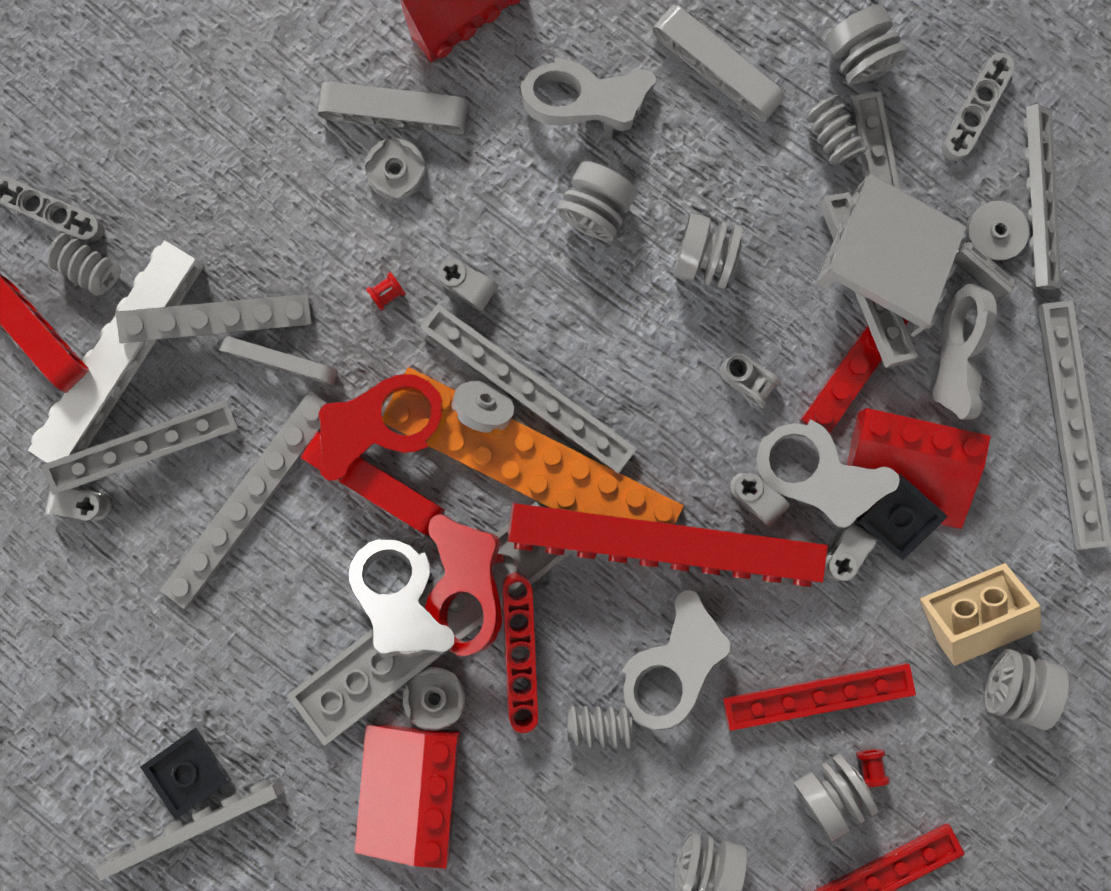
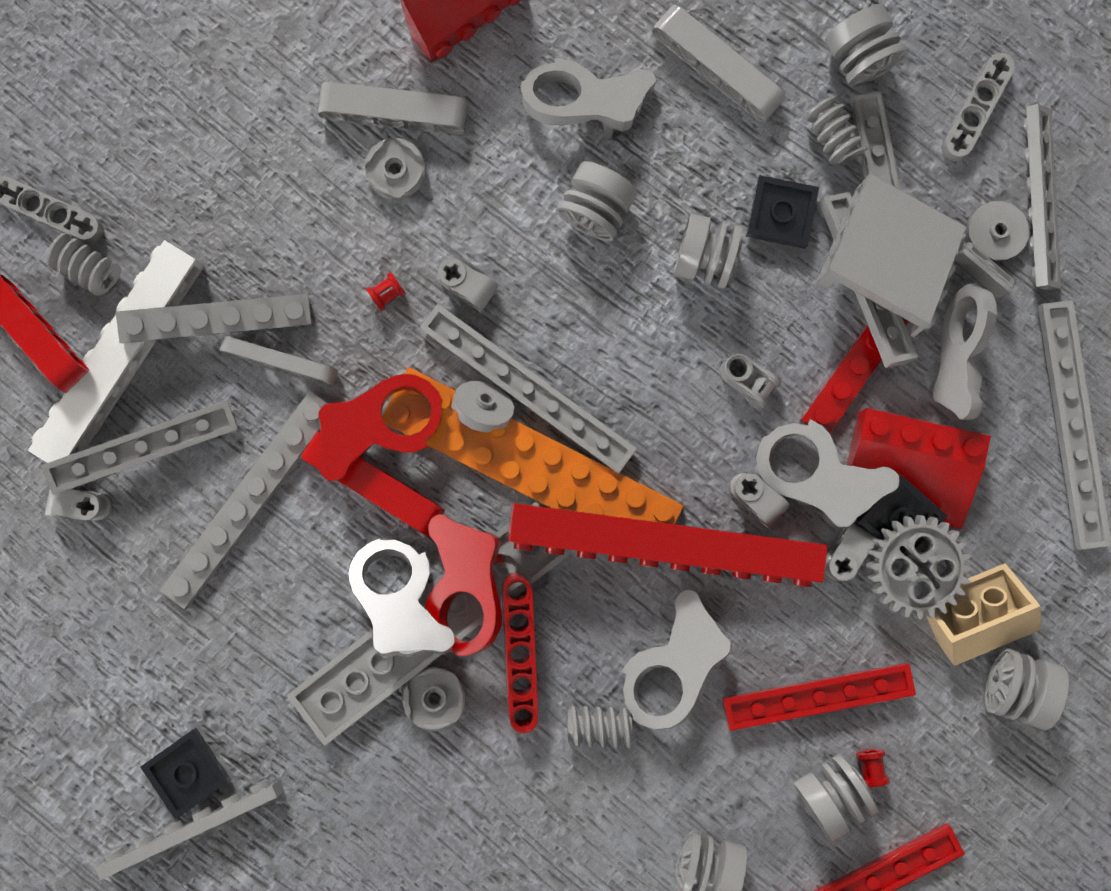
slope [355,724,460,869] -> none
none -> black plate [746,175,819,249]
none -> light grey gear [866,515,973,619]

